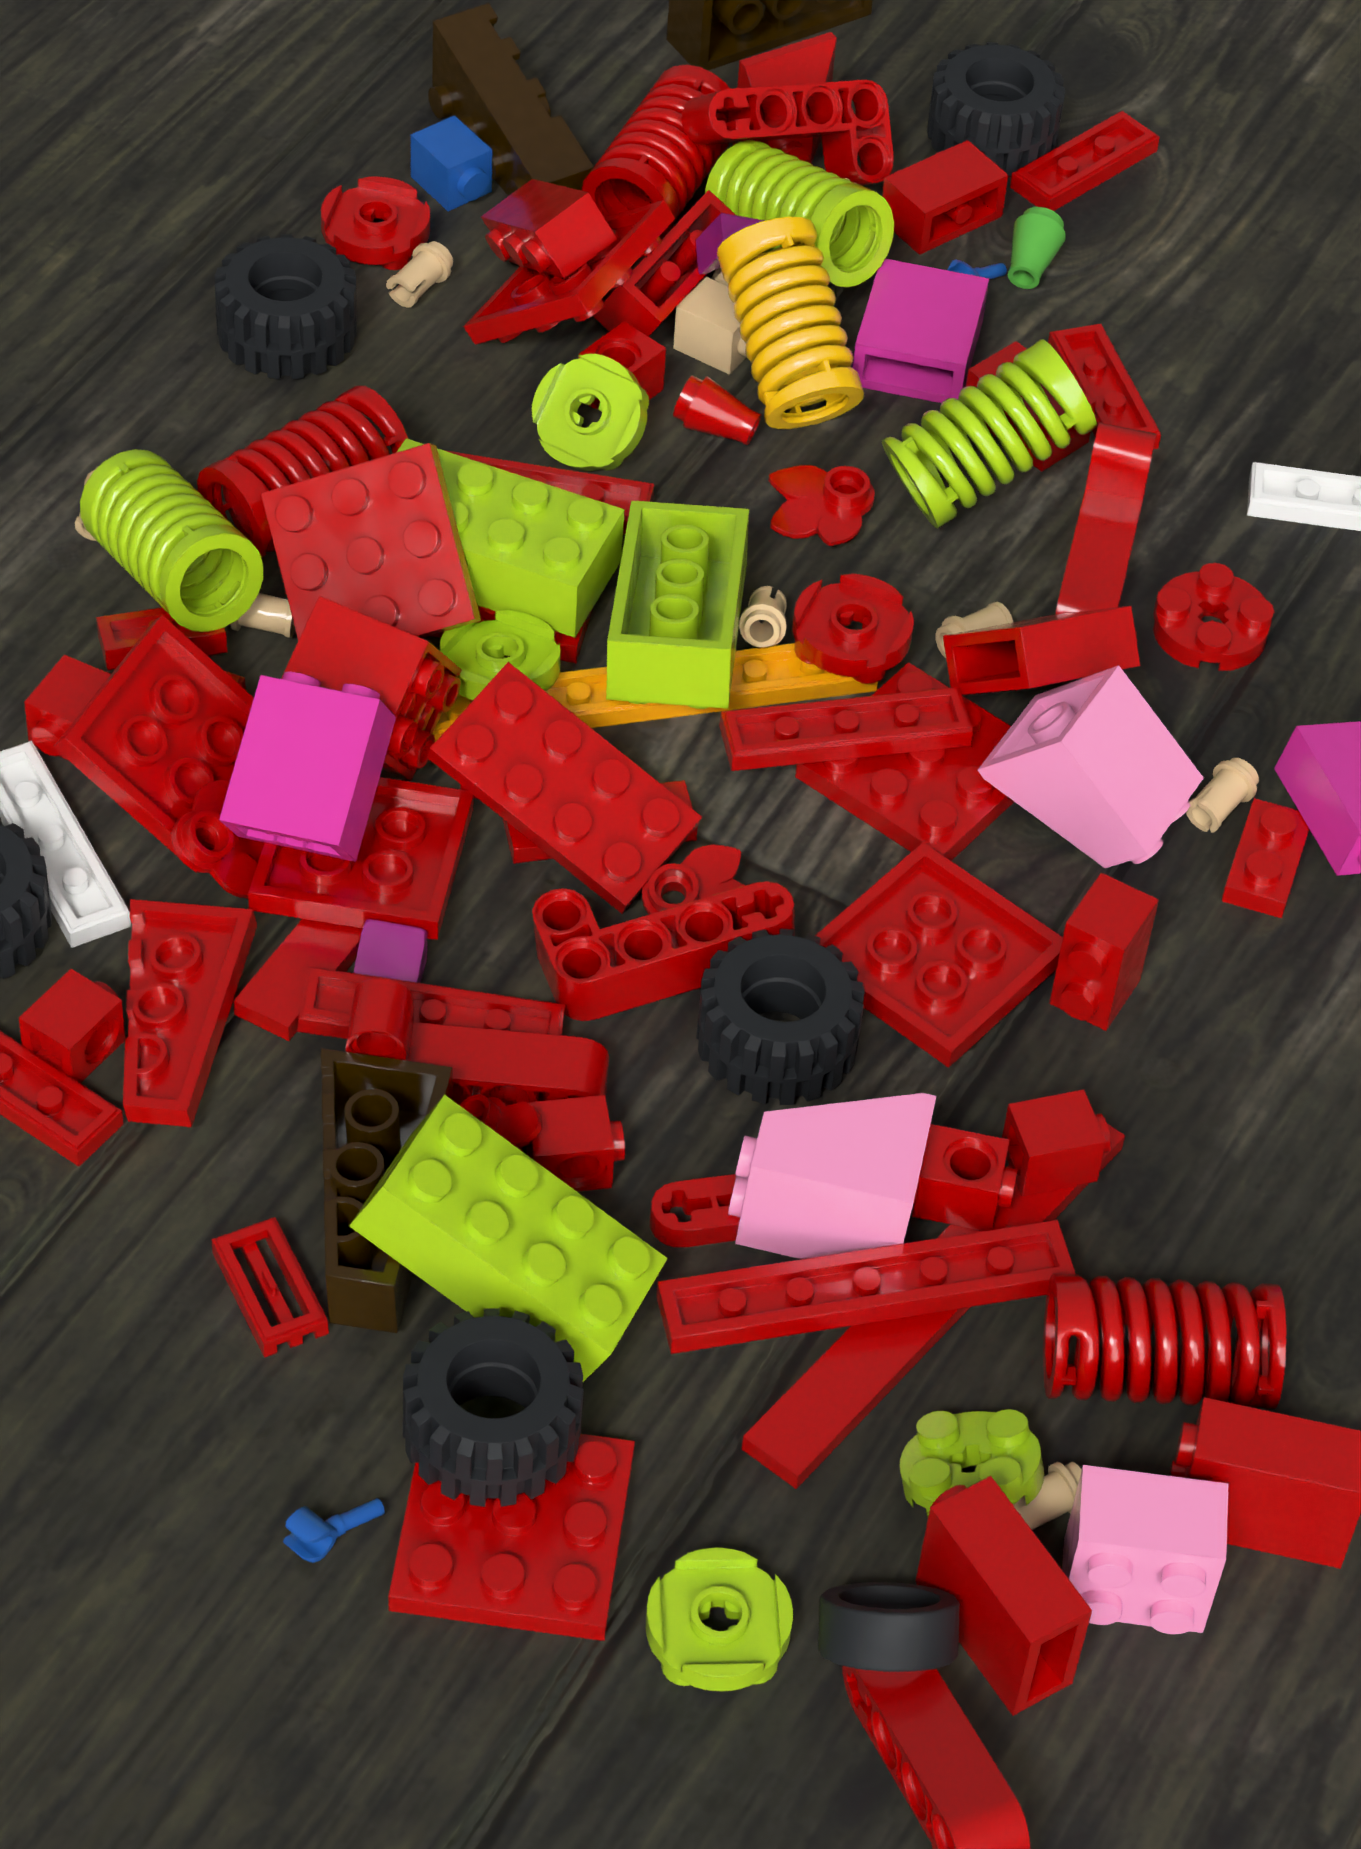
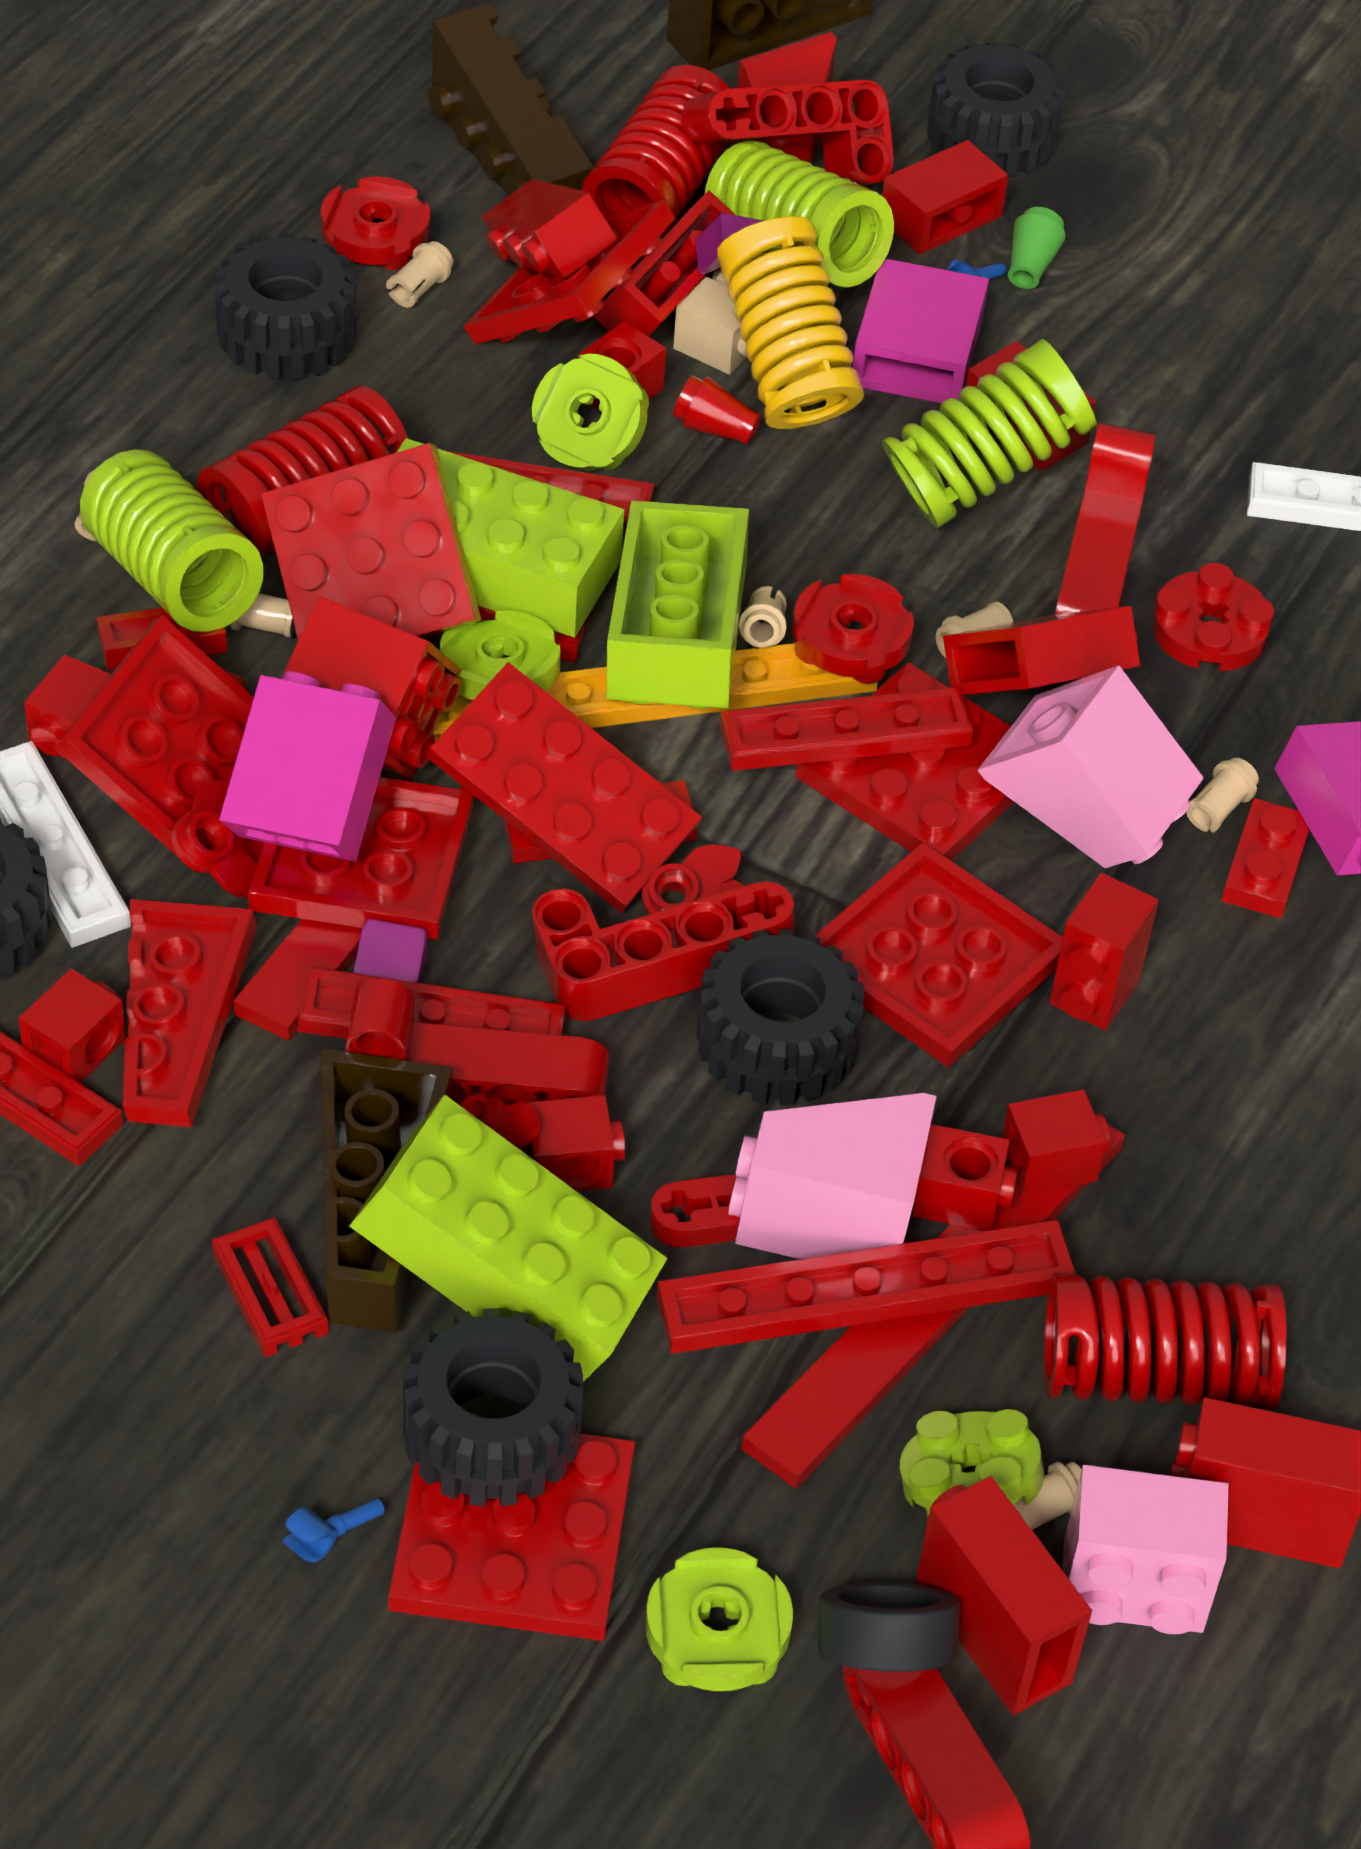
blue brick [411,115,492,211] -> none
red plate [768,465,875,546] -> none
red tile [1010,111,1160,211] -> none
red tile [1048,323,1161,450] -> none

